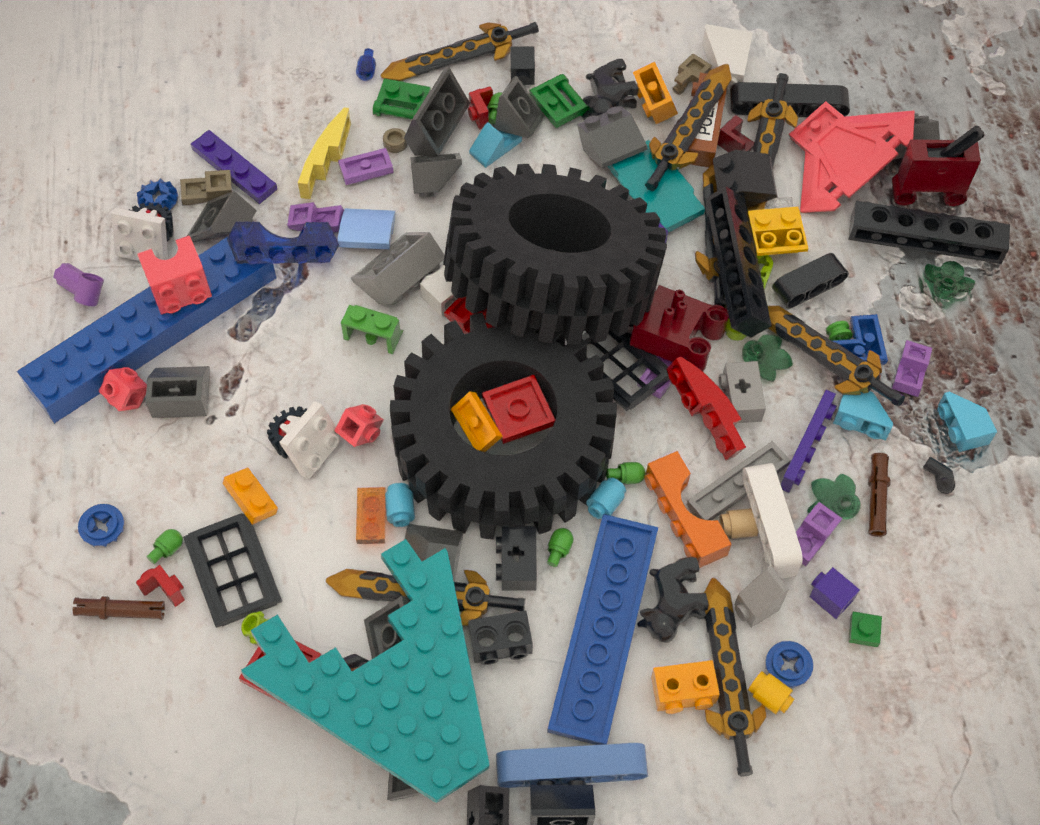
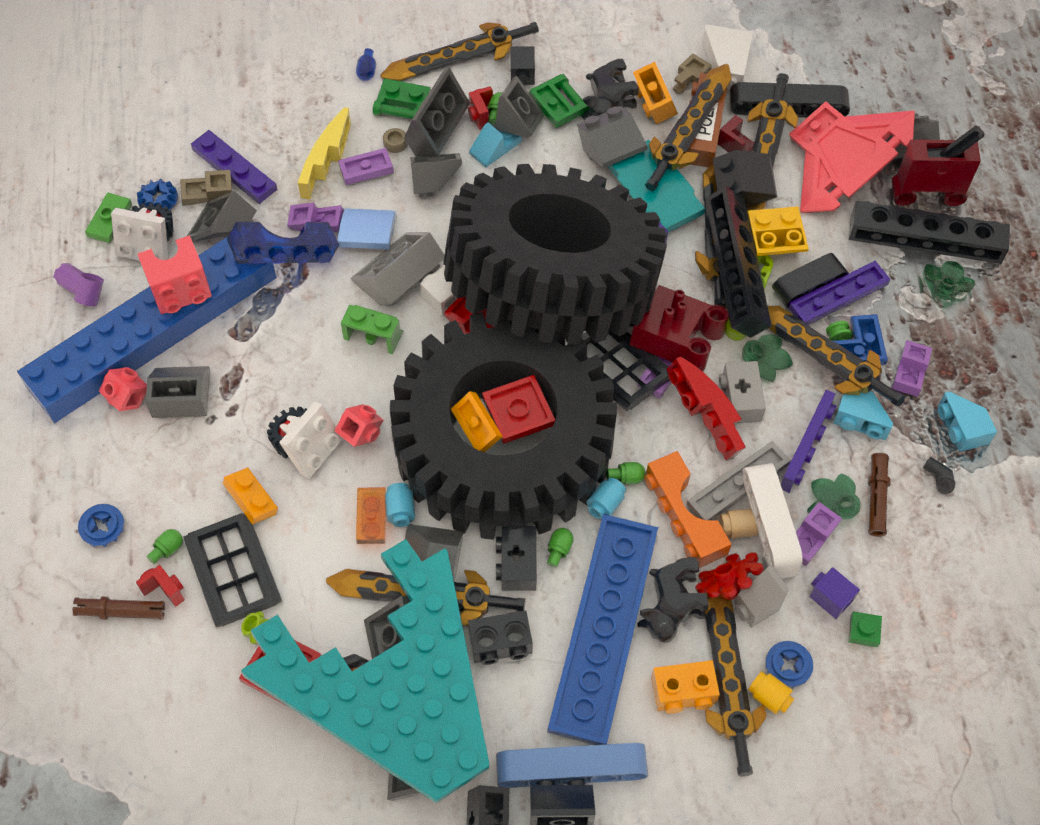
none -> bright green plate [85,192,132,243]
none -> red animal [695,552,764,600]
none -> dark purple plate [788,260,891,325]

